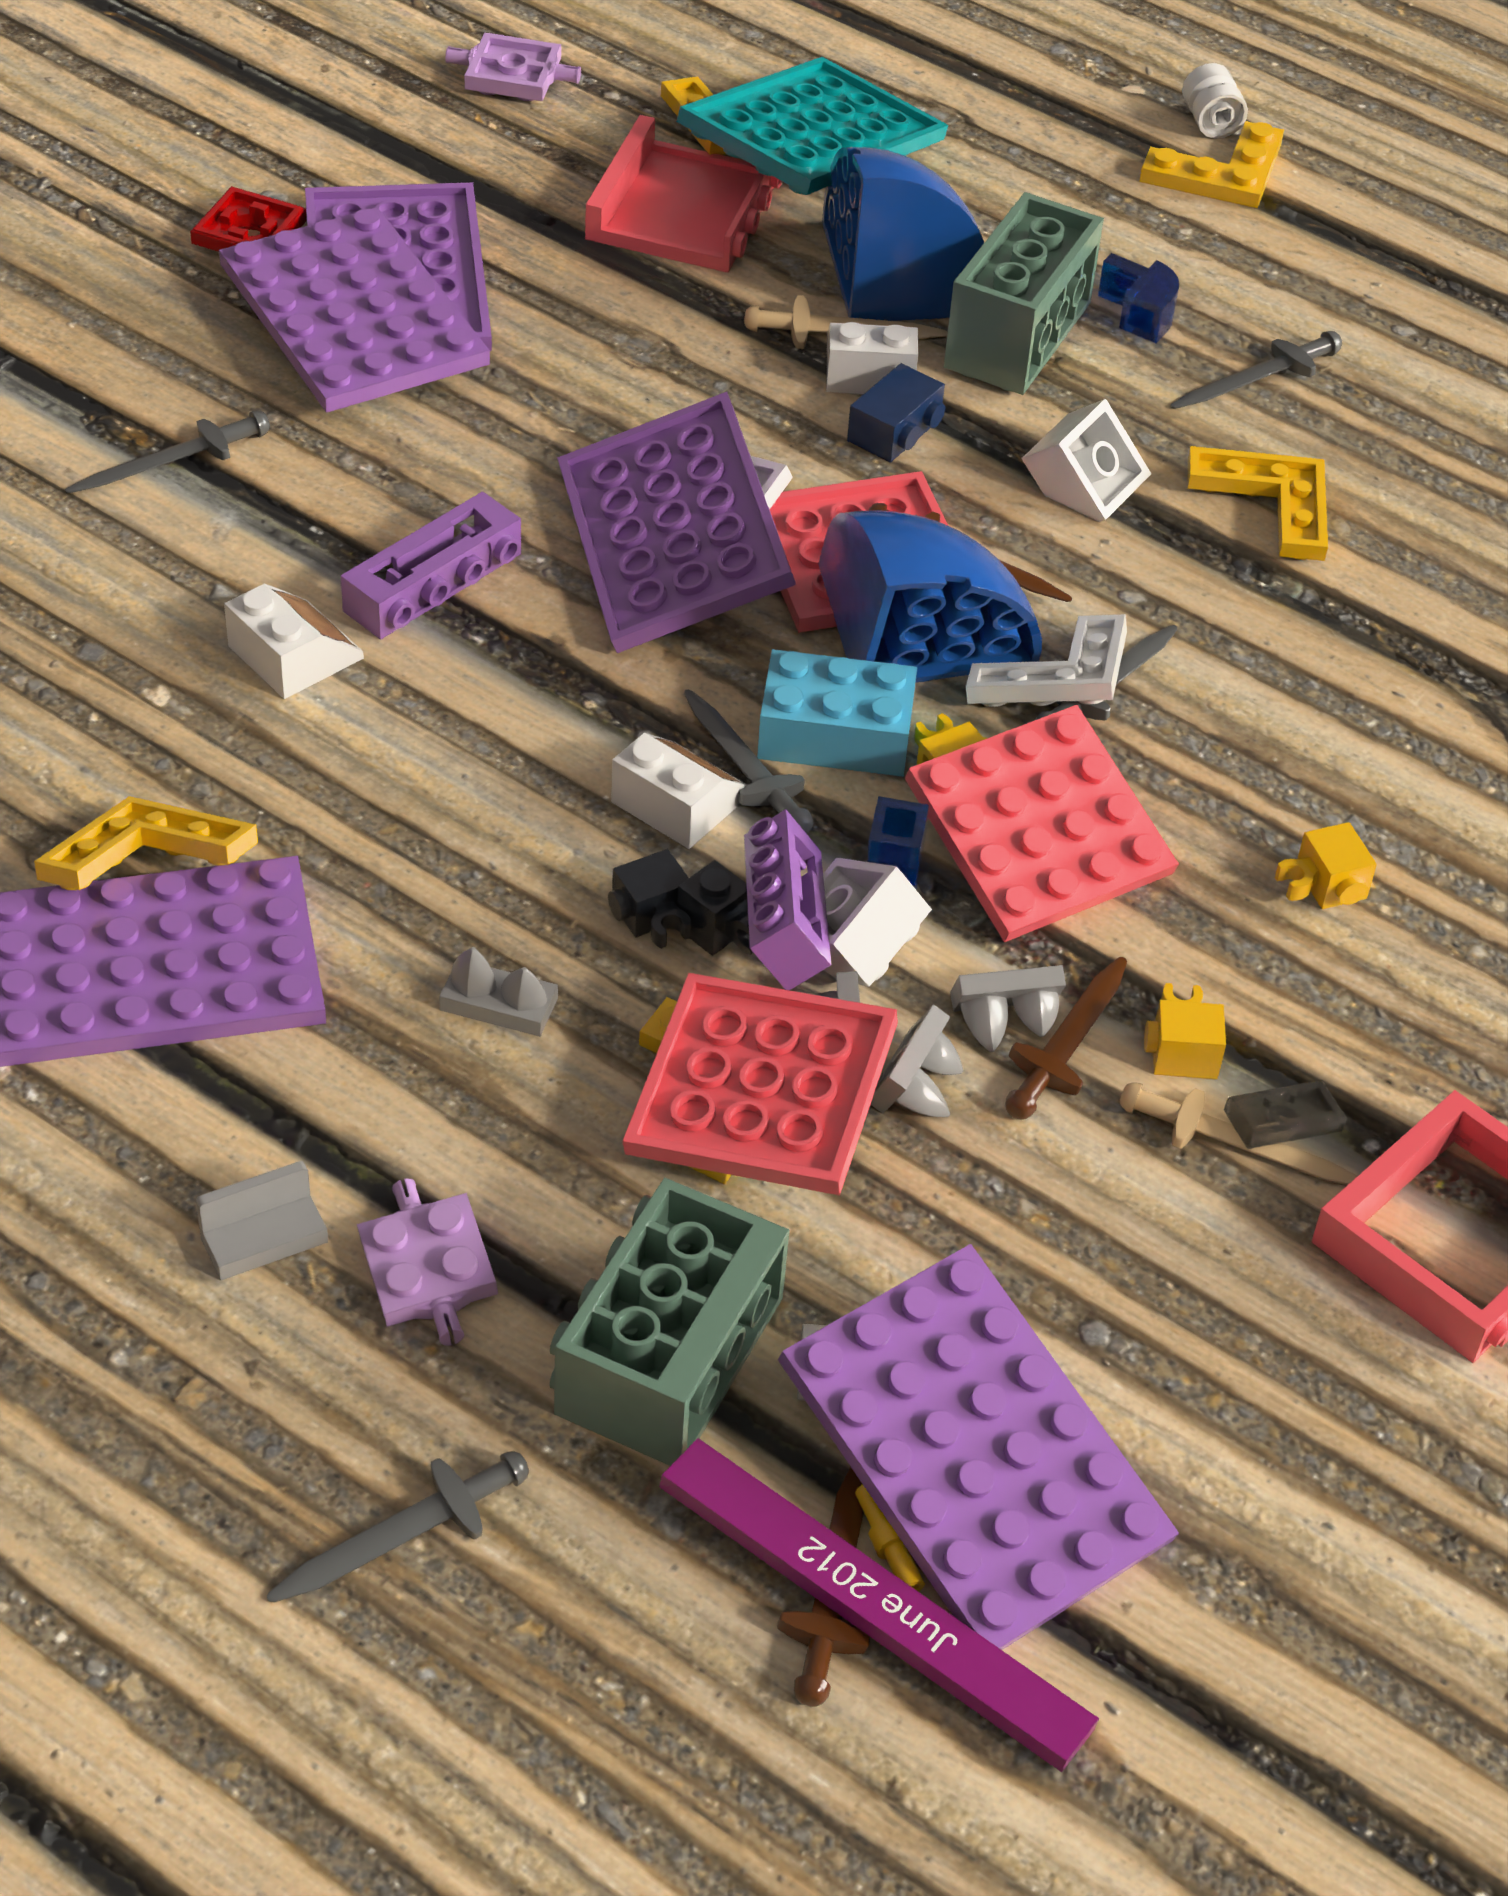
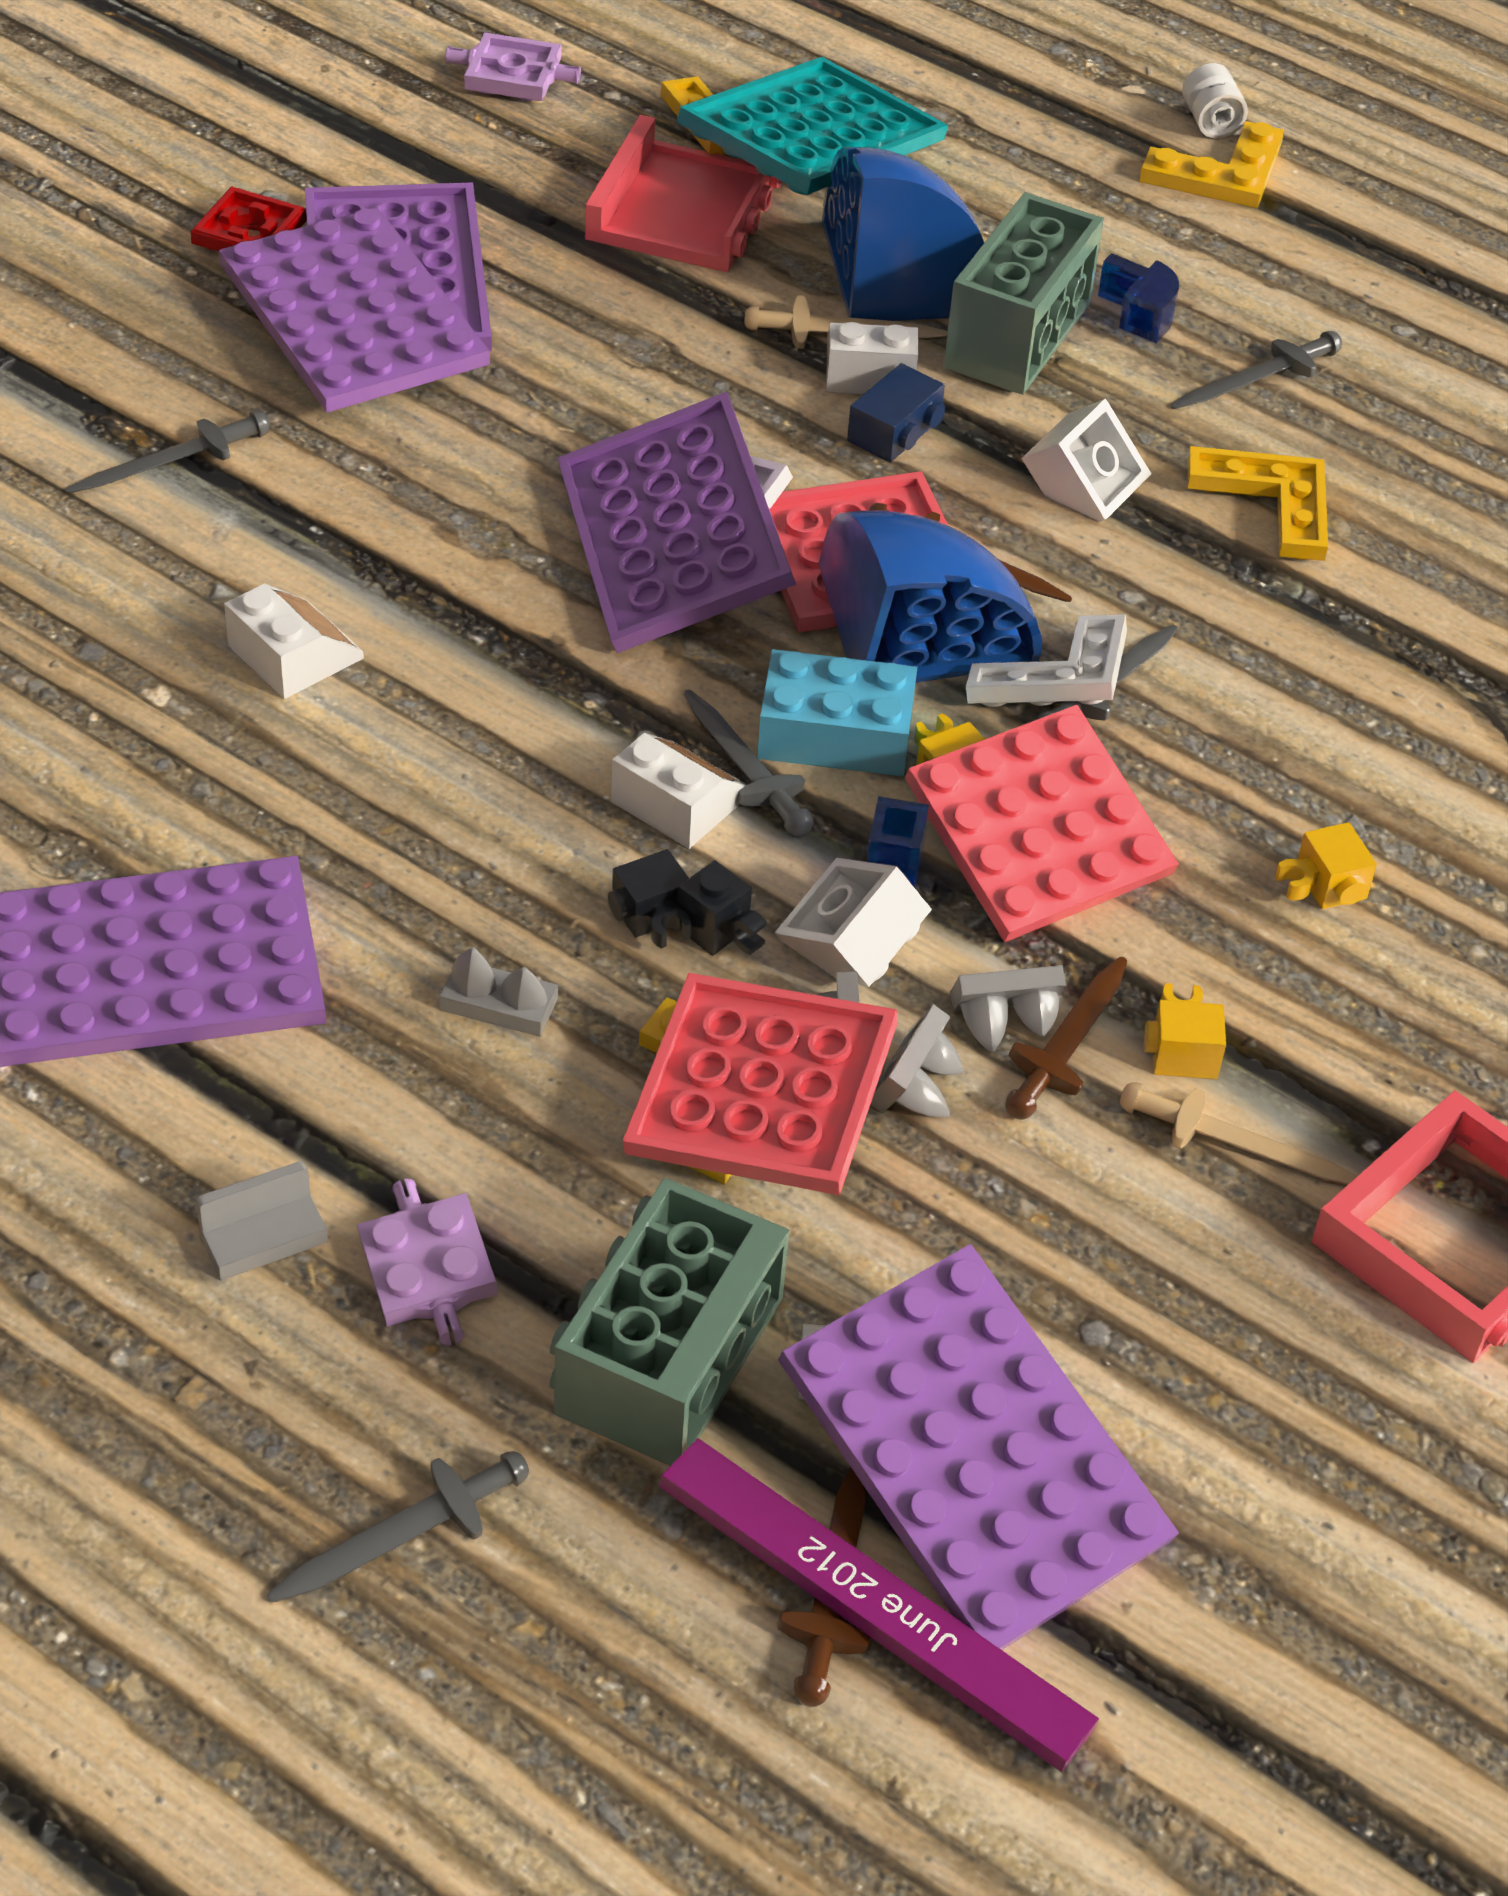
yellow plate [34,796,258,890] -> none
medium lavender brick [341,491,521,640] -> none
medium lavender brick [744,809,831,990] -> none
yellow bar [855,1485,925,1592] -> none
clear smoke plate [1224,1080,1347,1149] -> none

